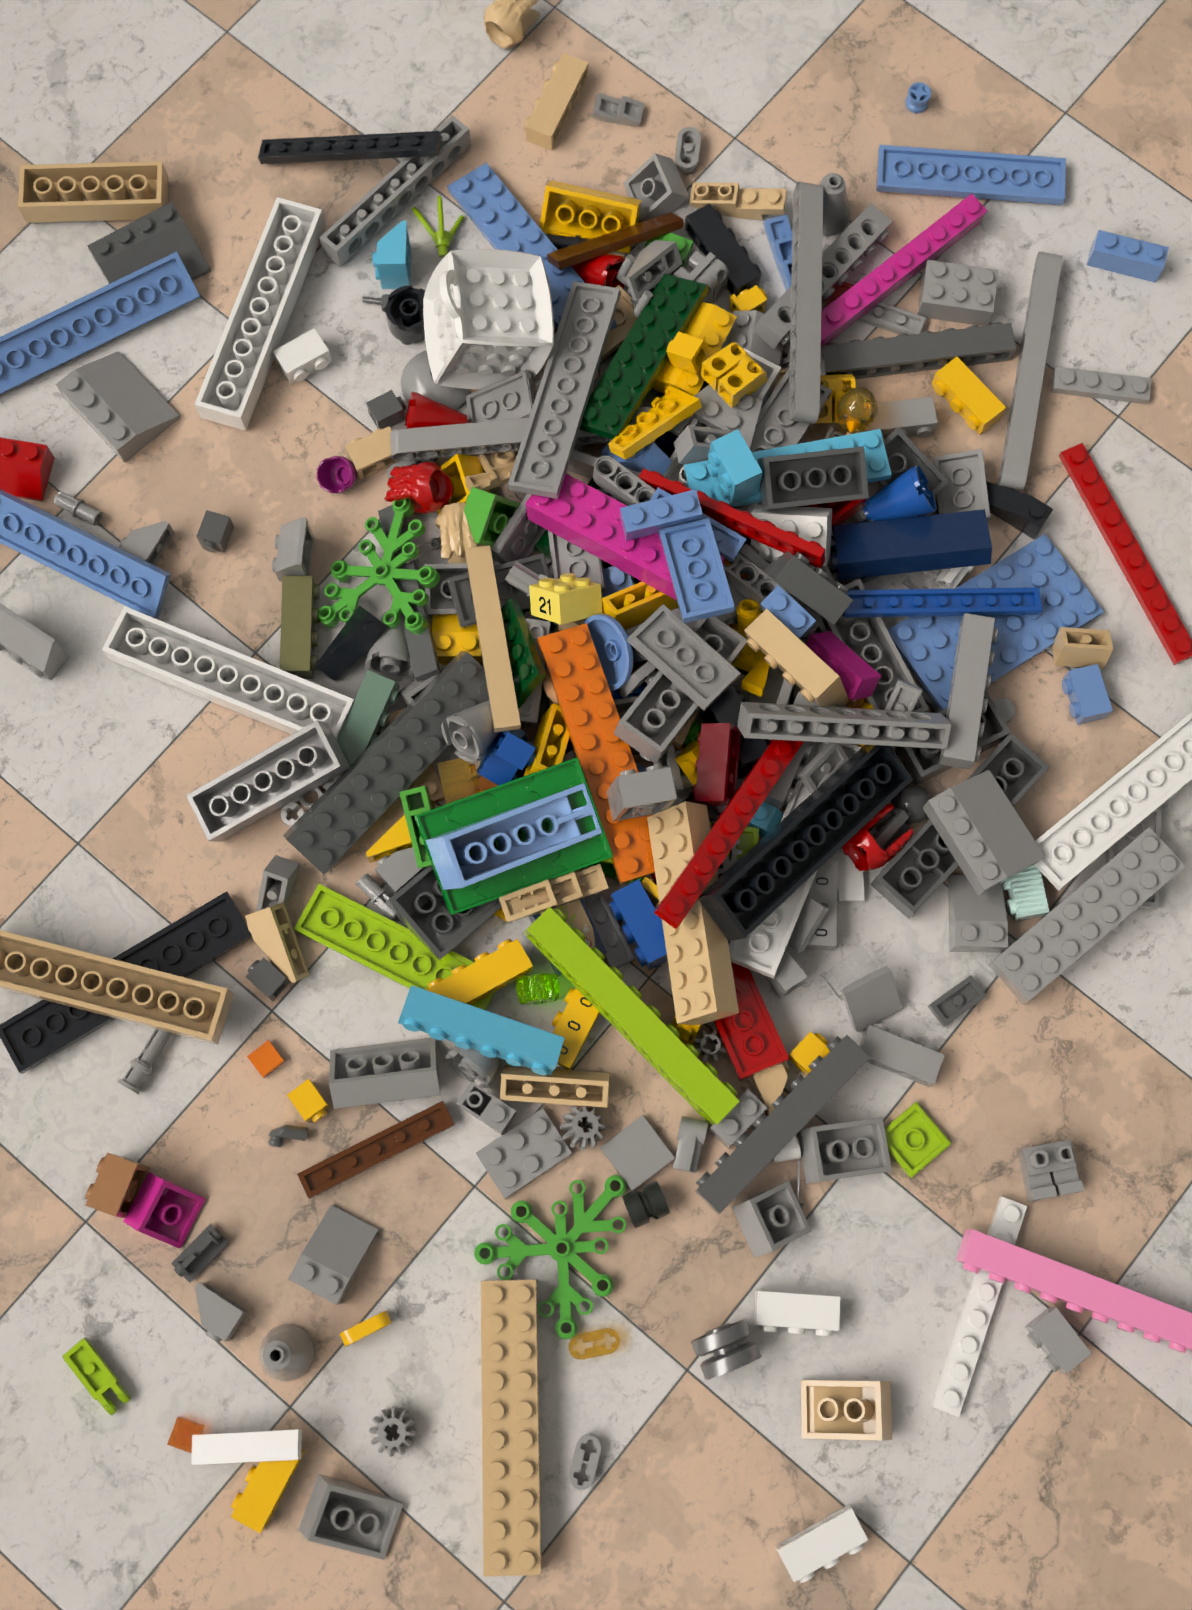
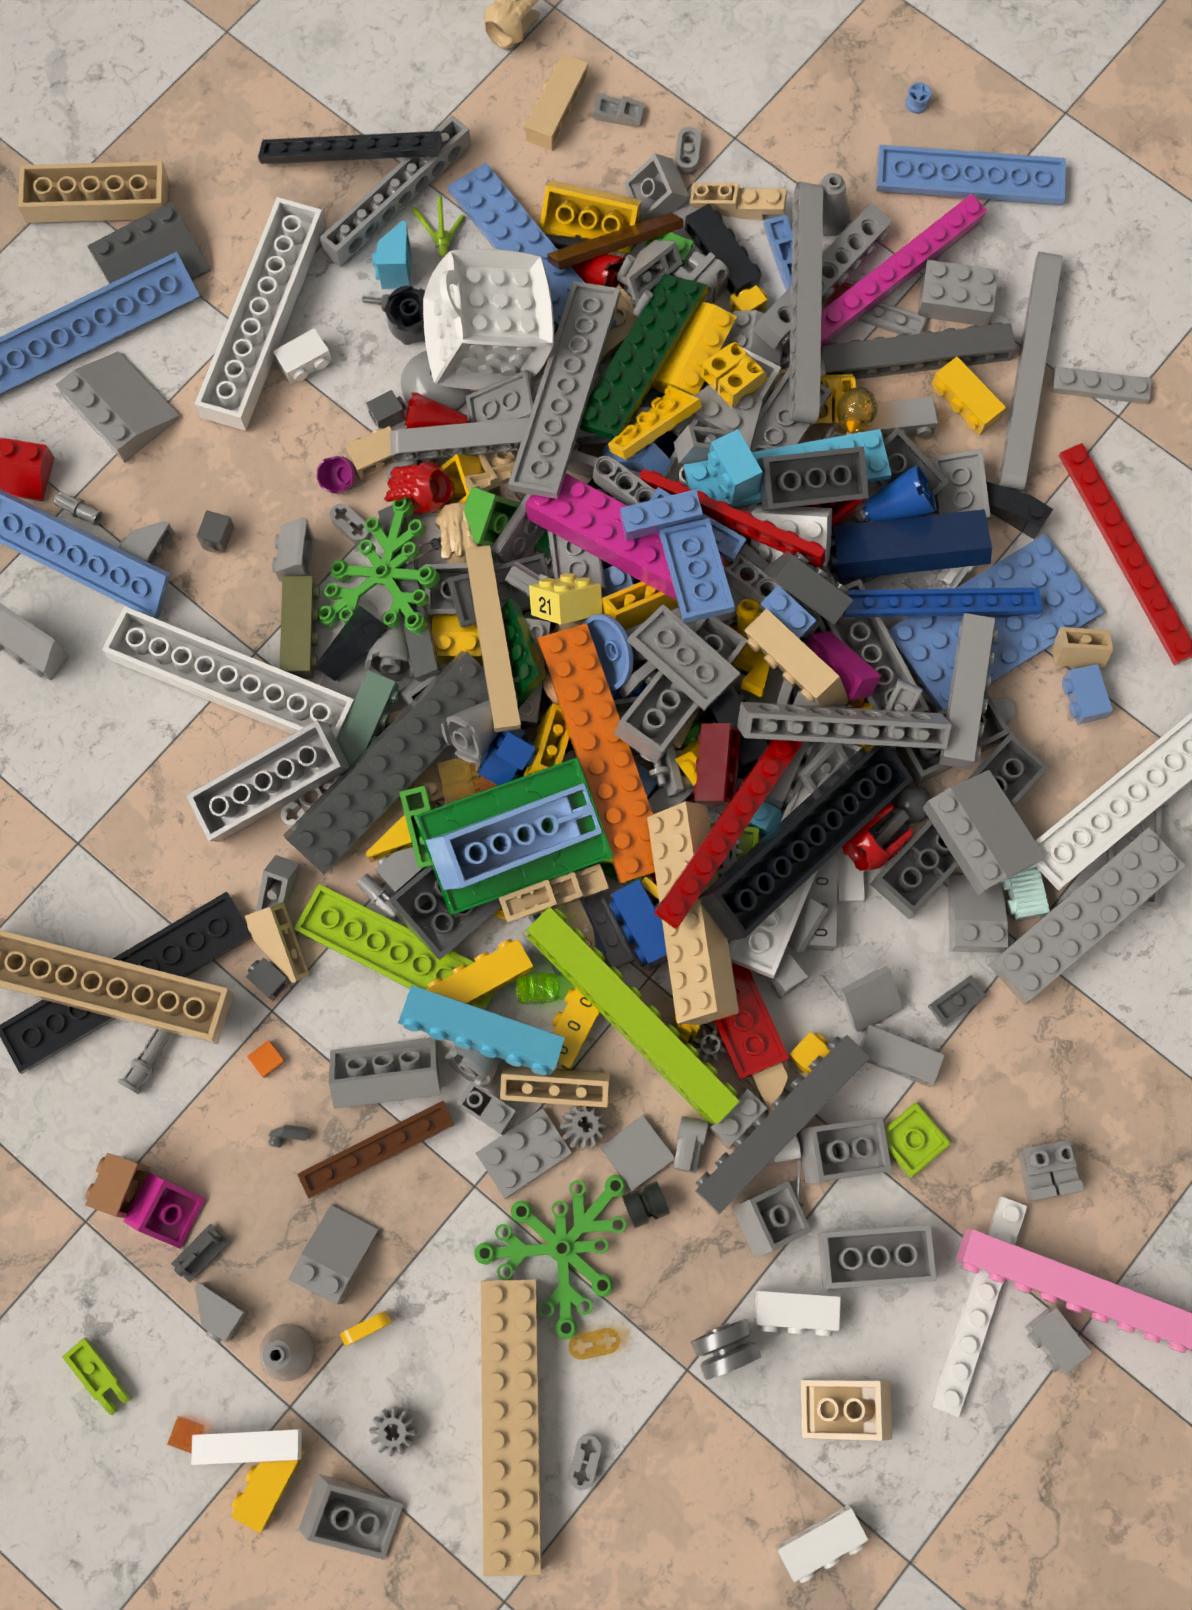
yellow brick [287,1079,330,1123] -> none
light grey brick [606,765,677,822] -> none
yellow brick [666,331,709,374] -> none
medium blue brick [1087,230,1169,283] -> none
none -> light grey beam [330,504,371,545]
none -> light grey brick [818,1225,937,1289]

